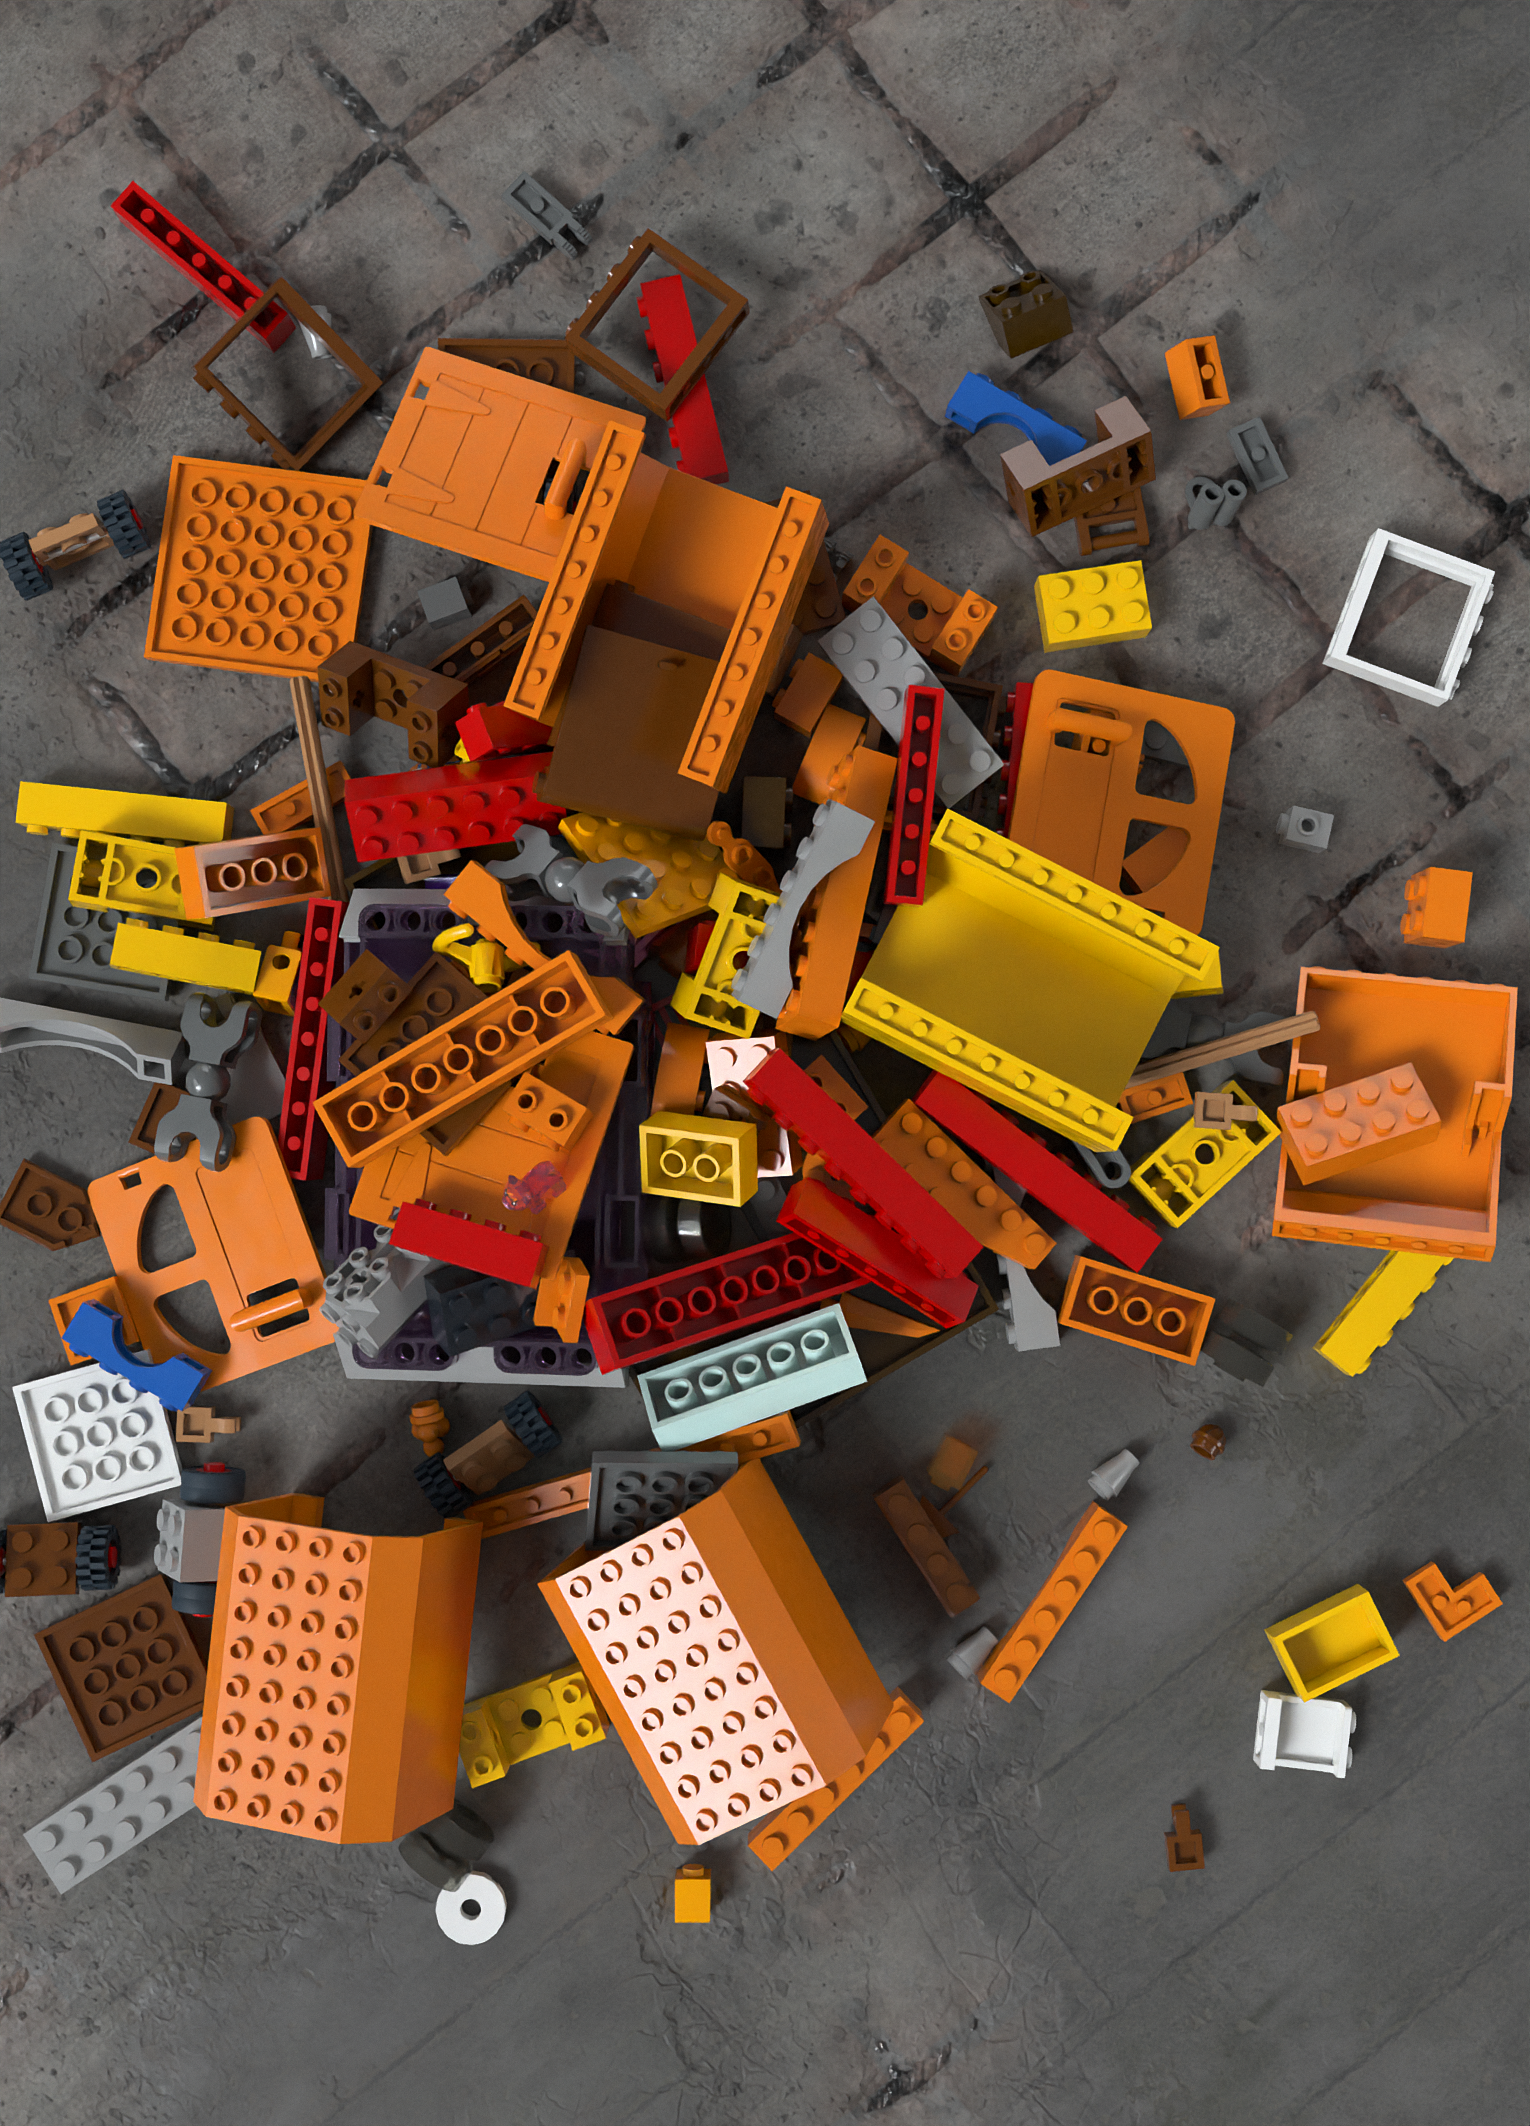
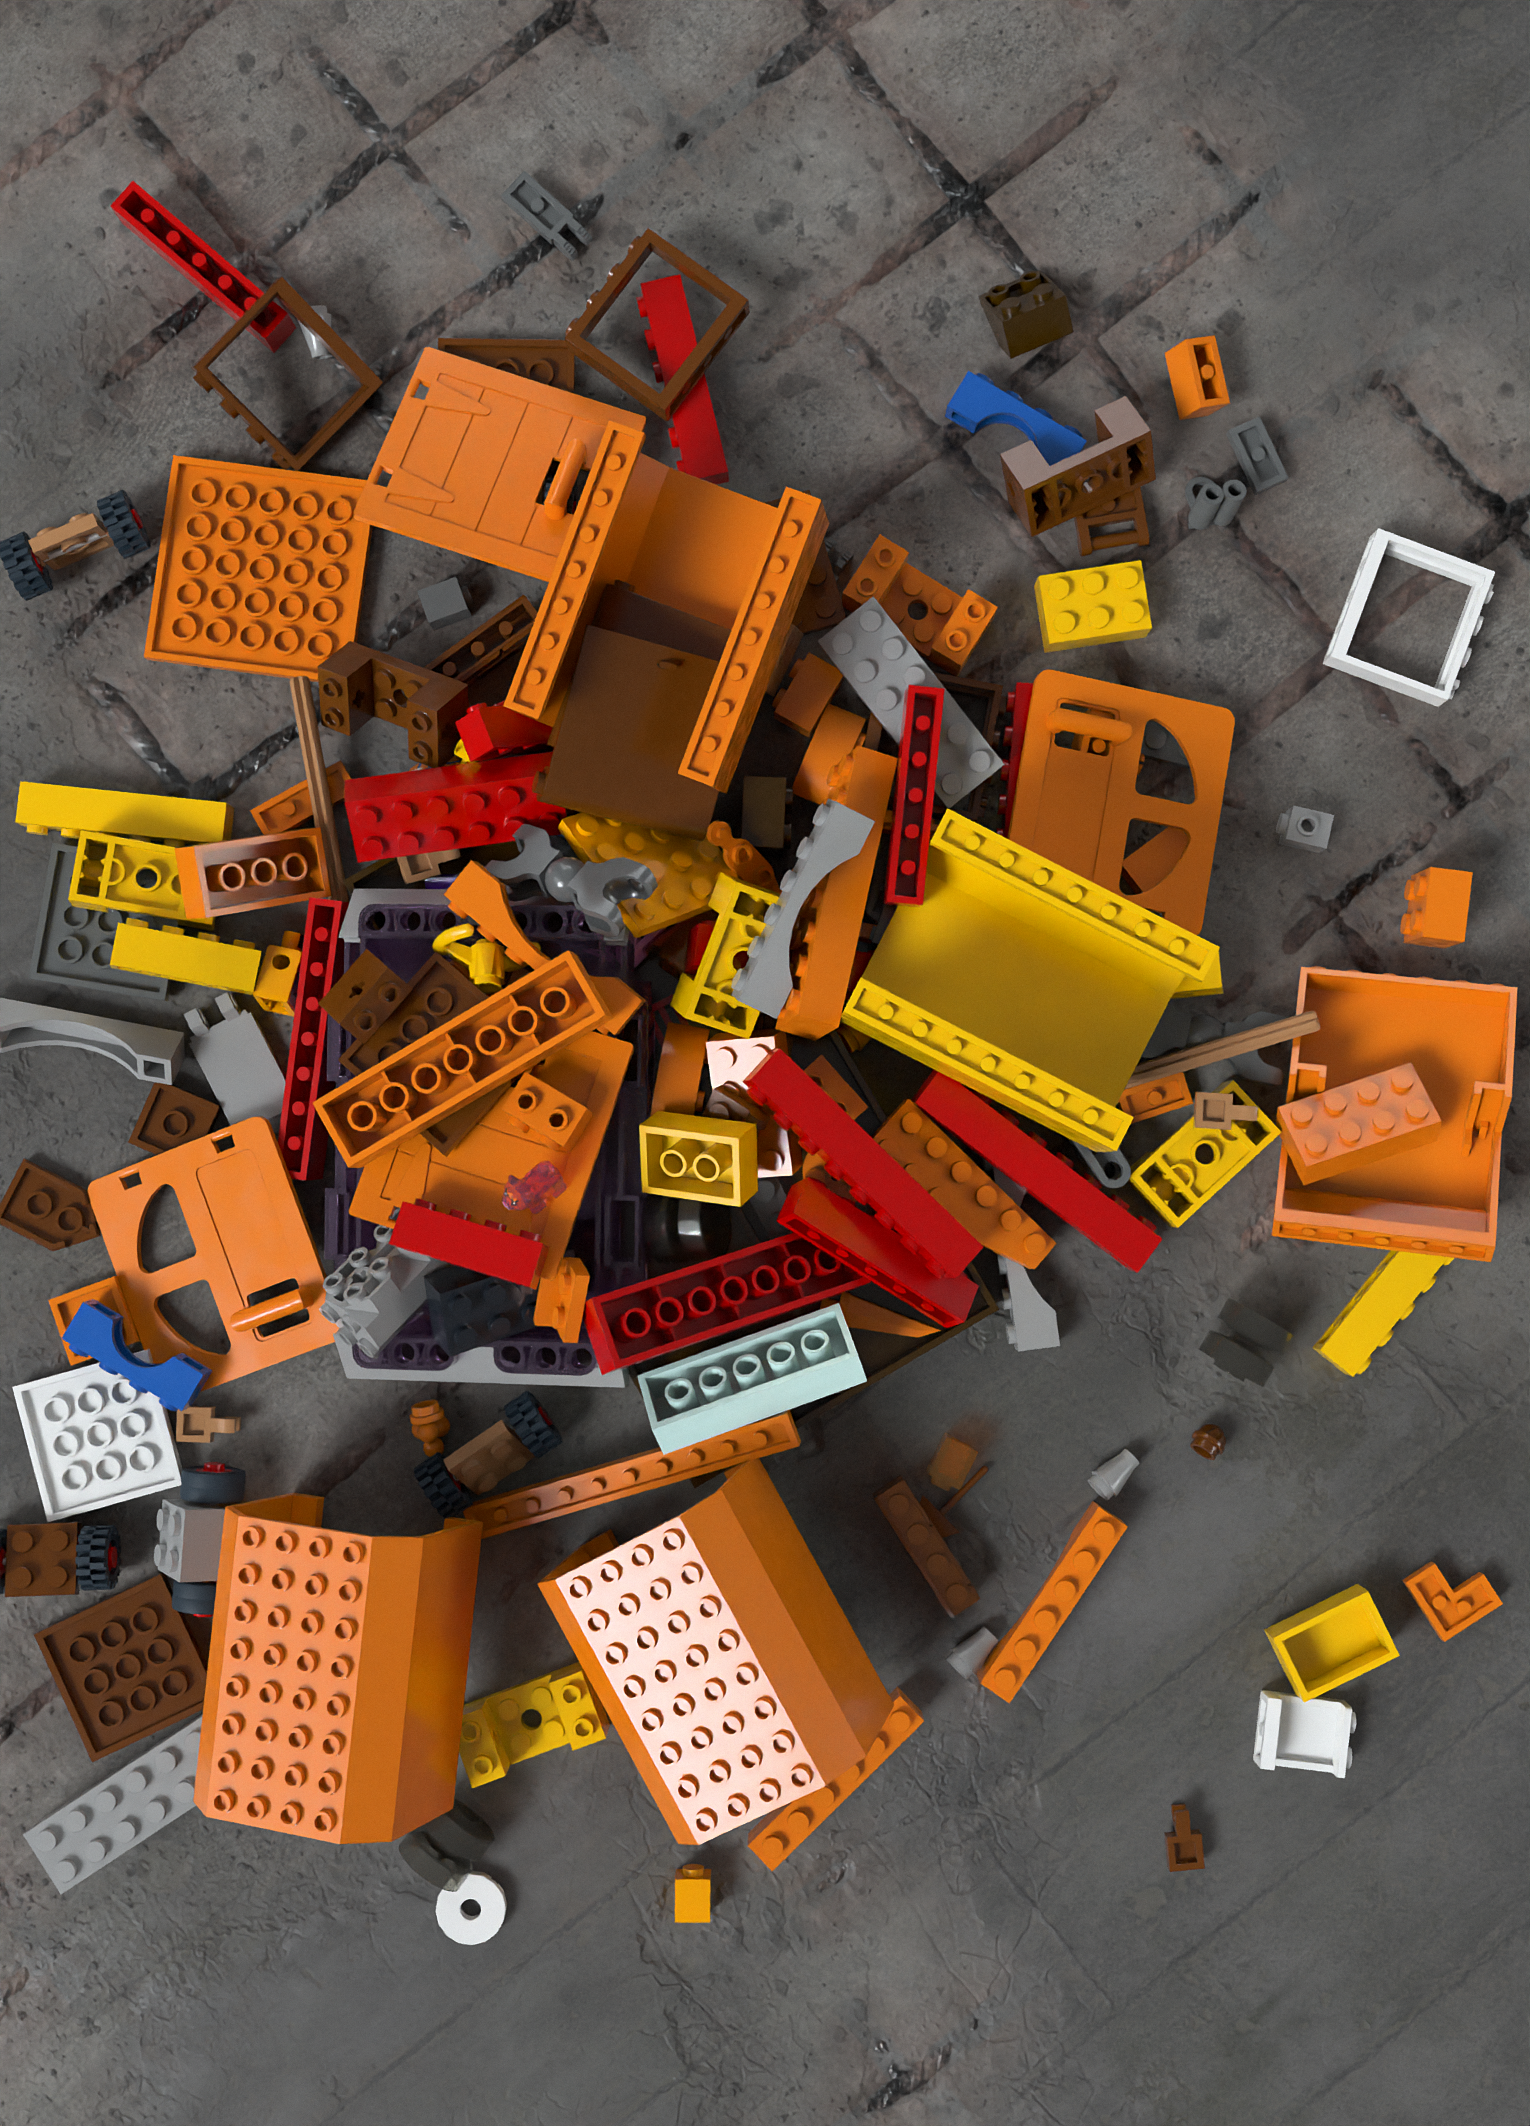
dark grey piece [154,992,262,1172] -> none
dark grey plate [585,1450,738,1551] -> none
orange brick [1056,1255,1215,1366] -> none

